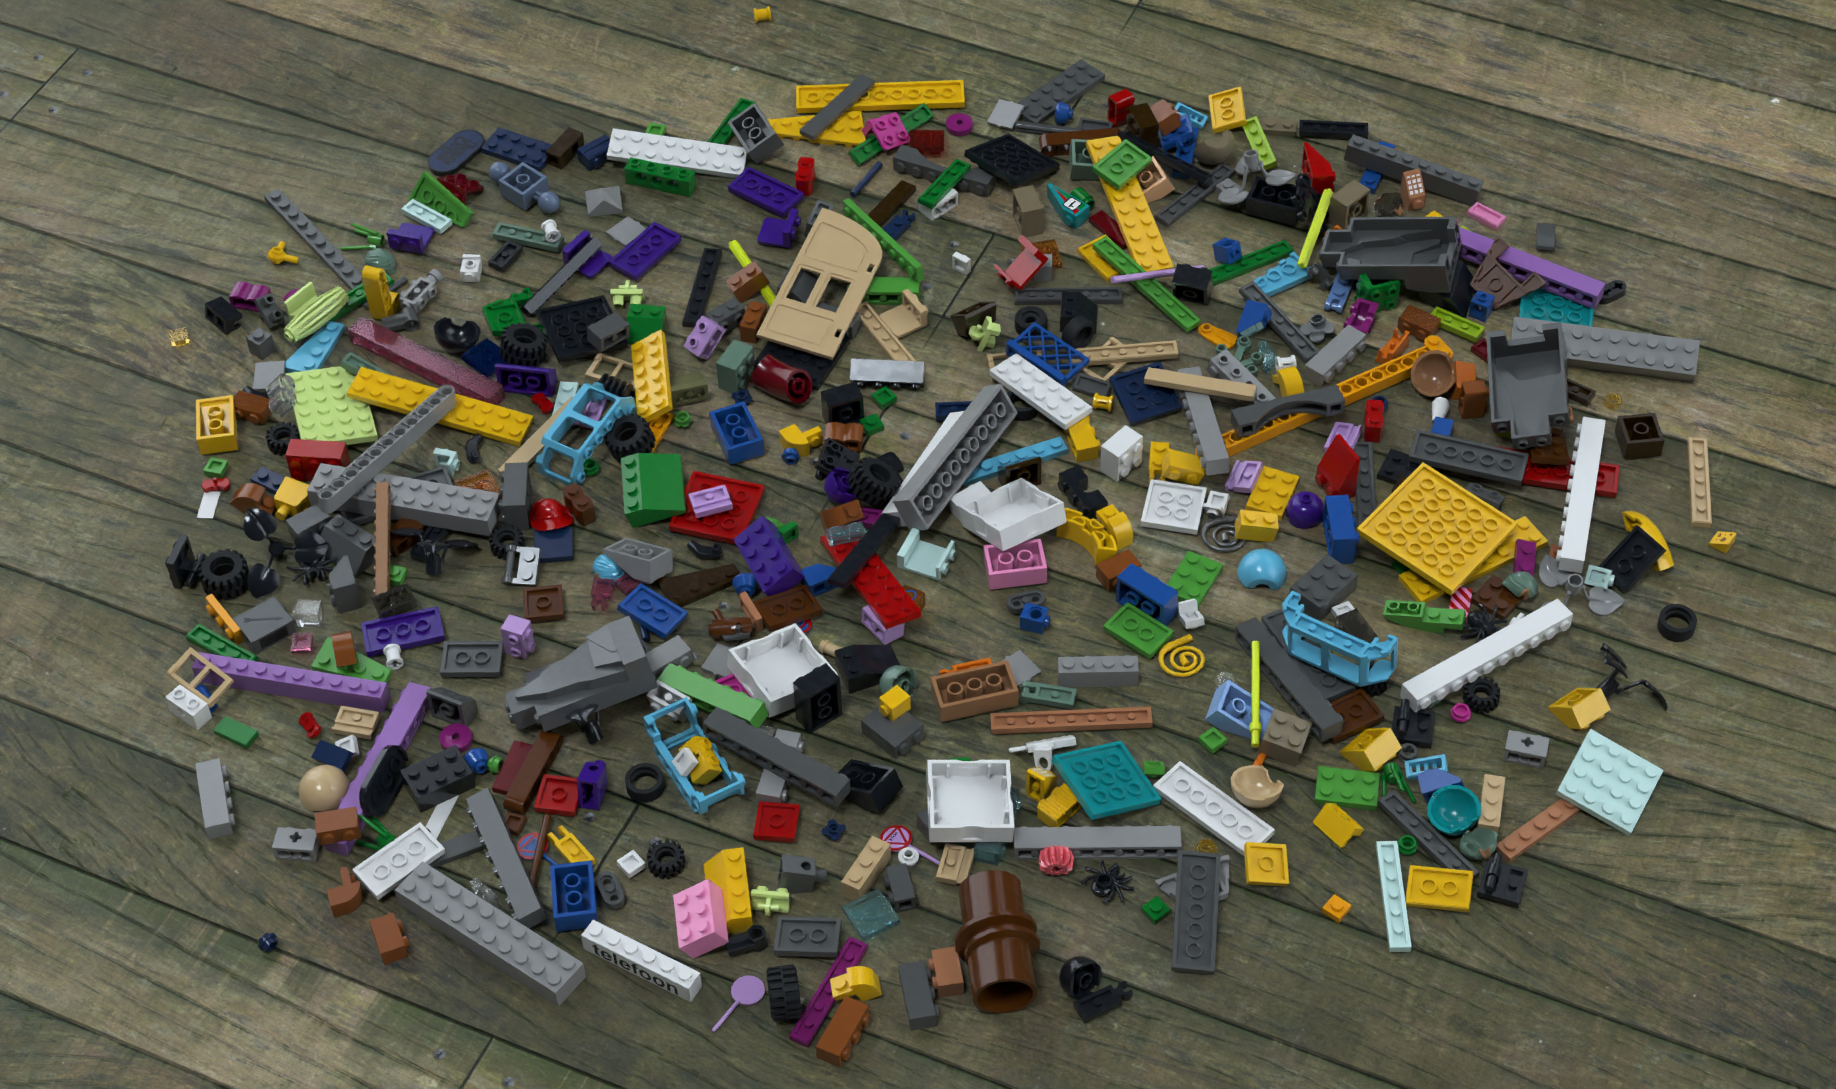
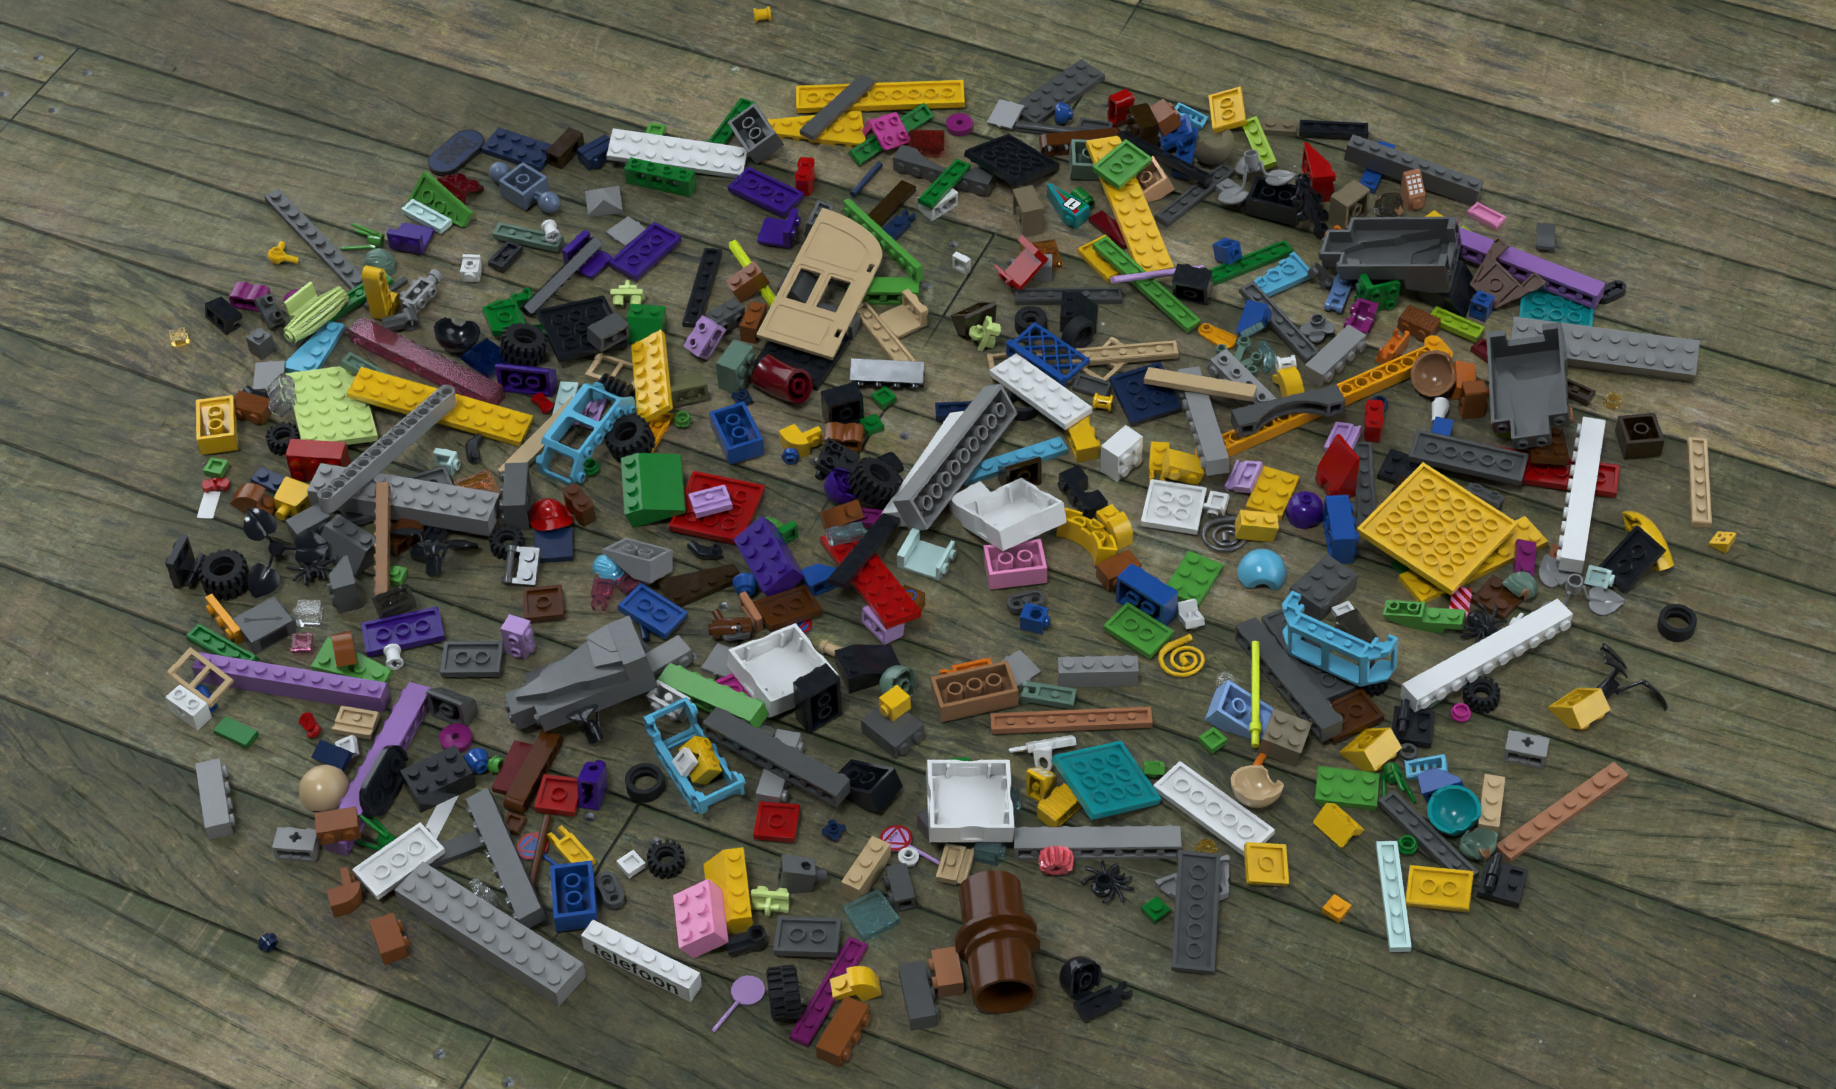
neon yellow axle [1297,188,1333,269] -> none
light aqua plate [1555,729,1663,836] -> none

